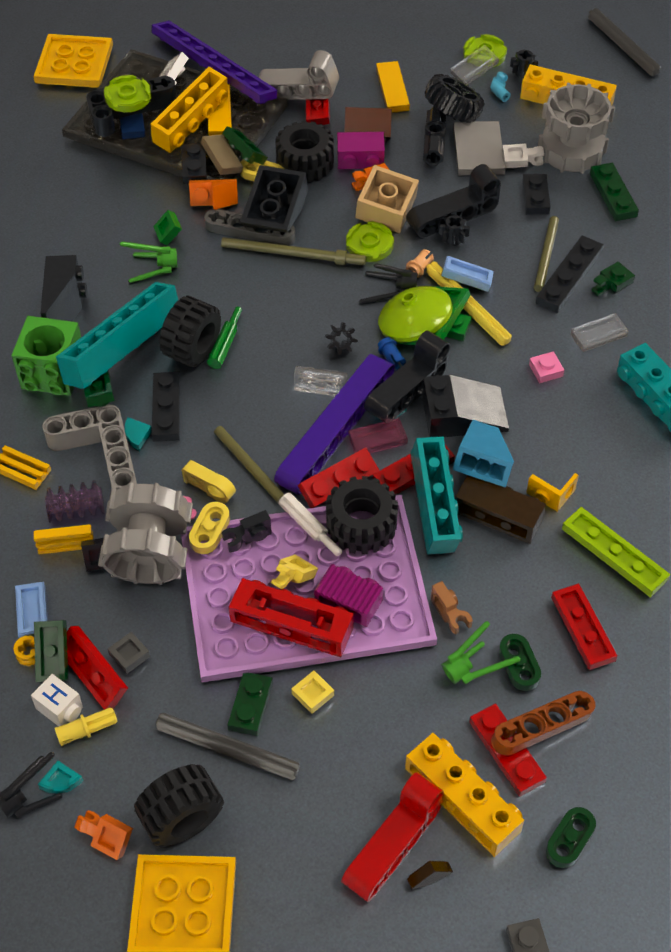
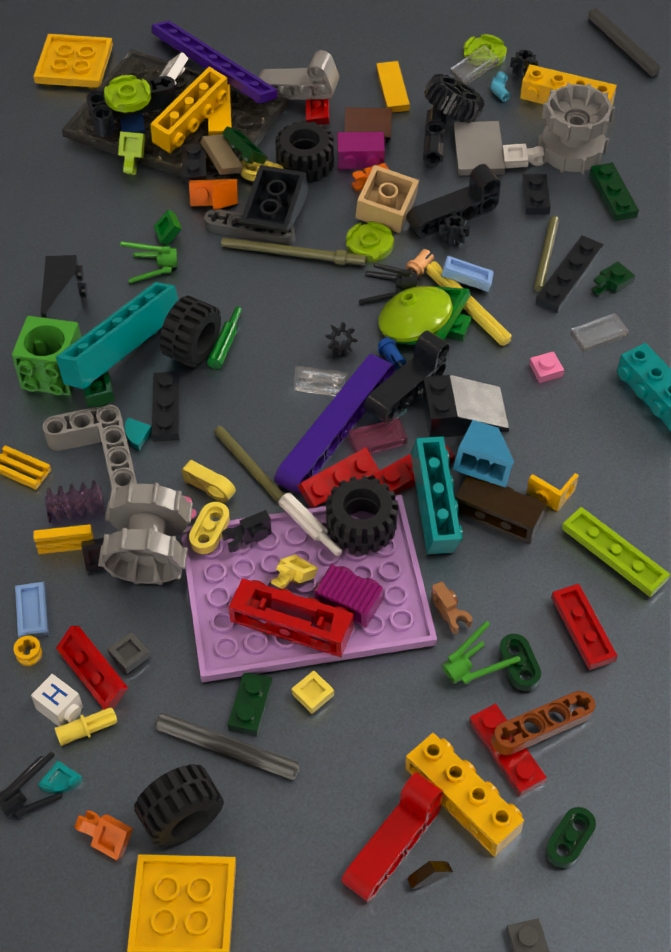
dark green plate [34,620,68,682] -> none
none -> lime plate [118,131,145,175]

